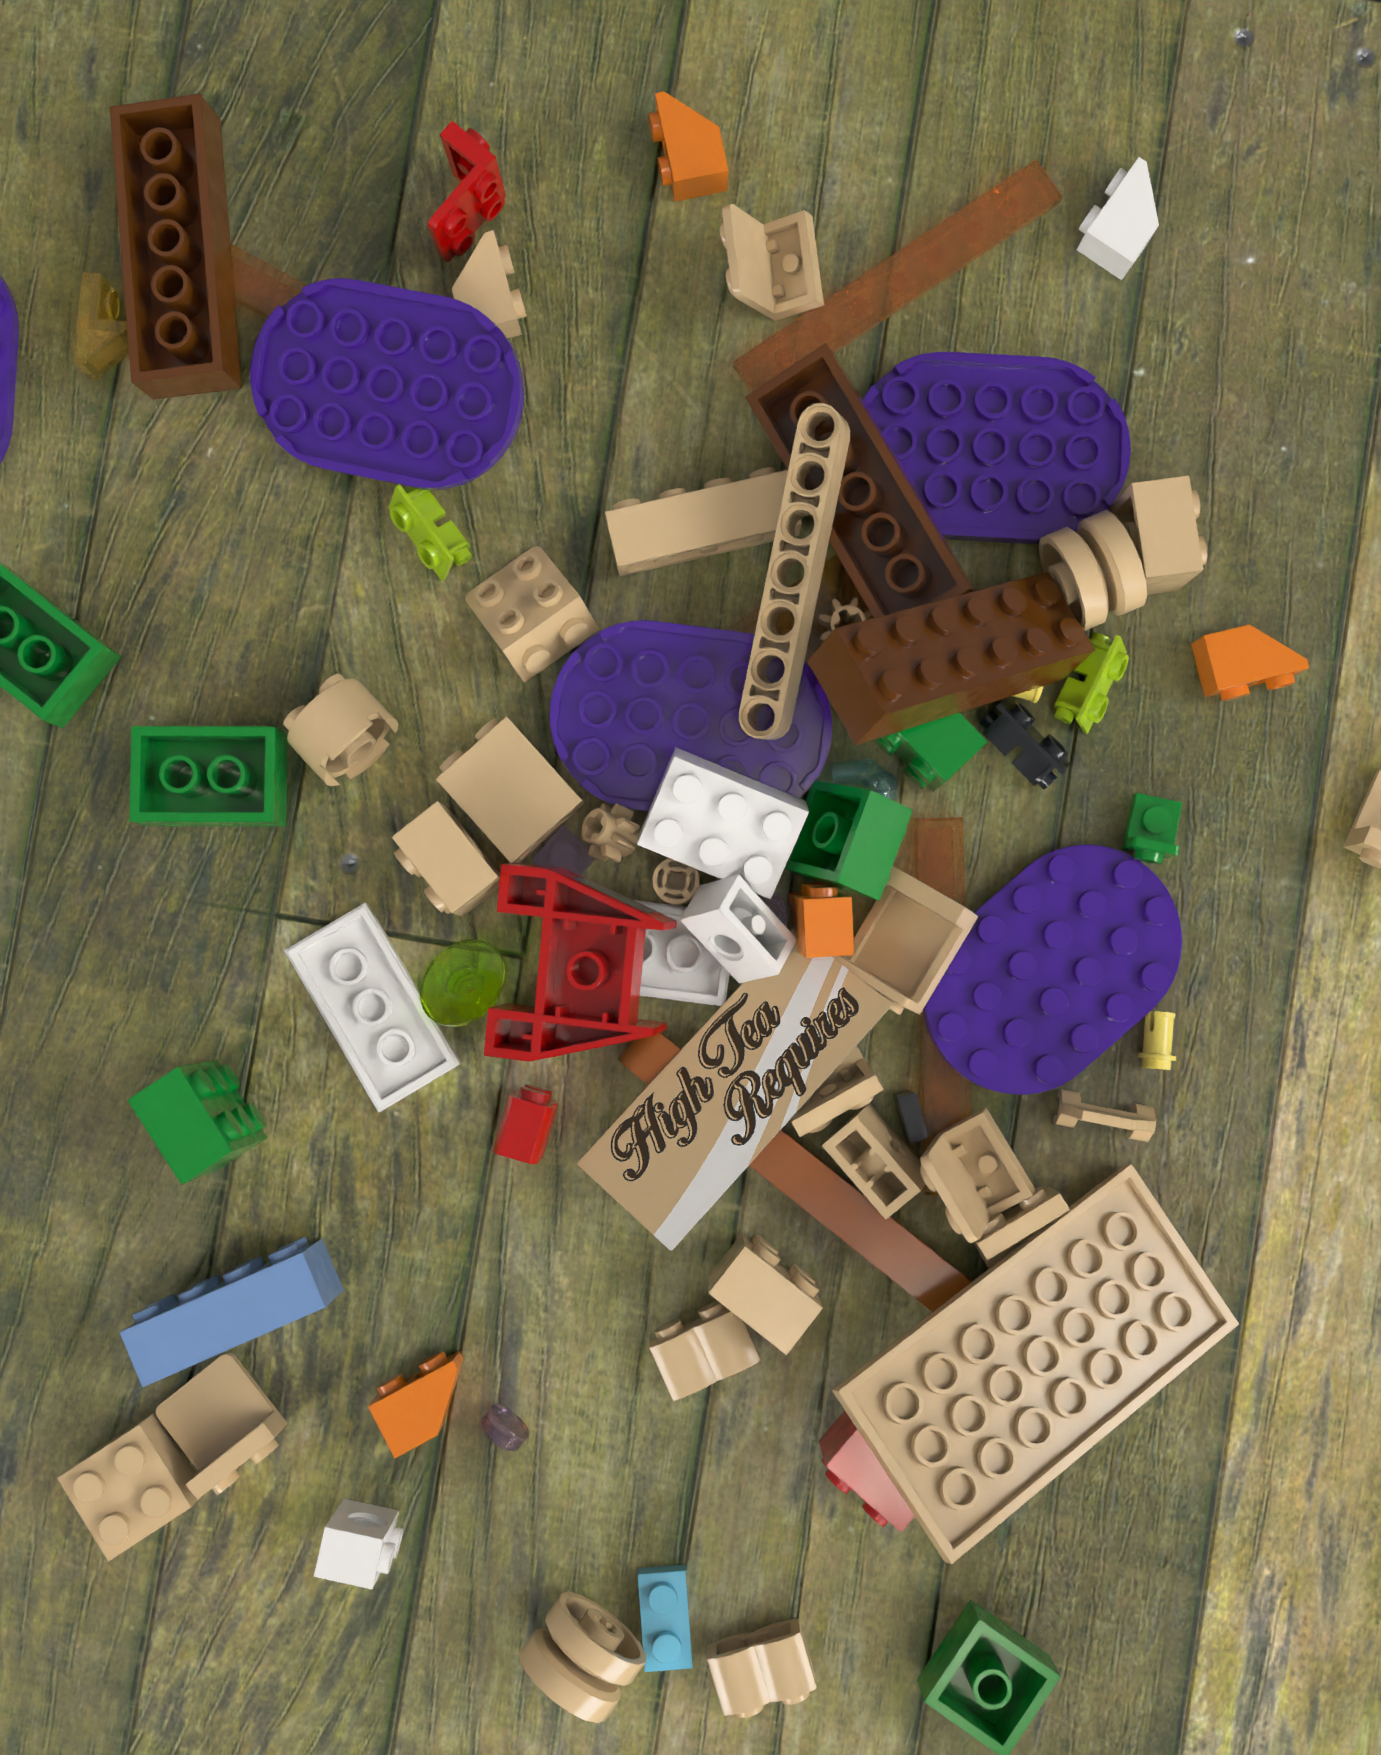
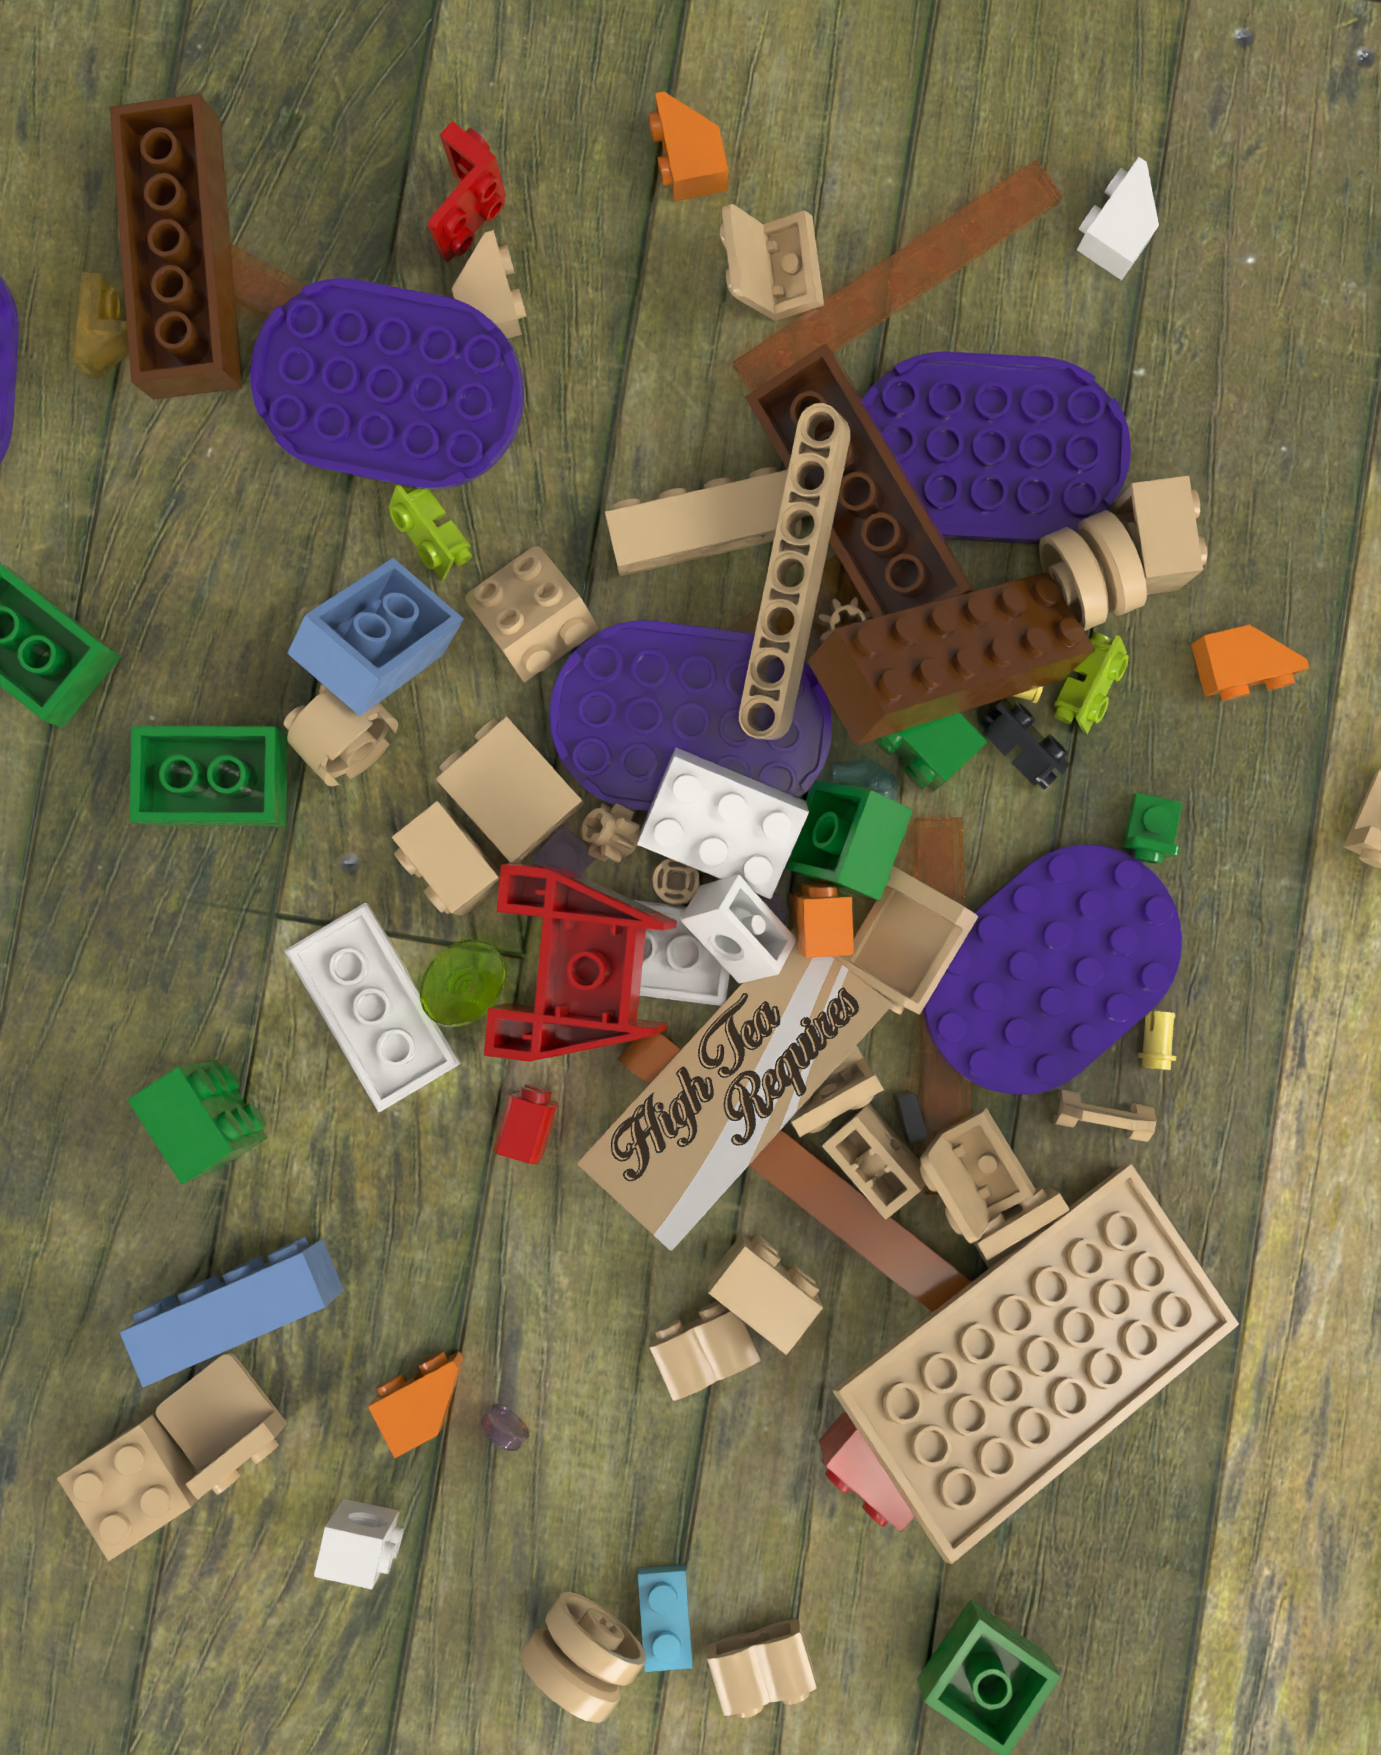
none -> medium blue brick [288,558,464,716]

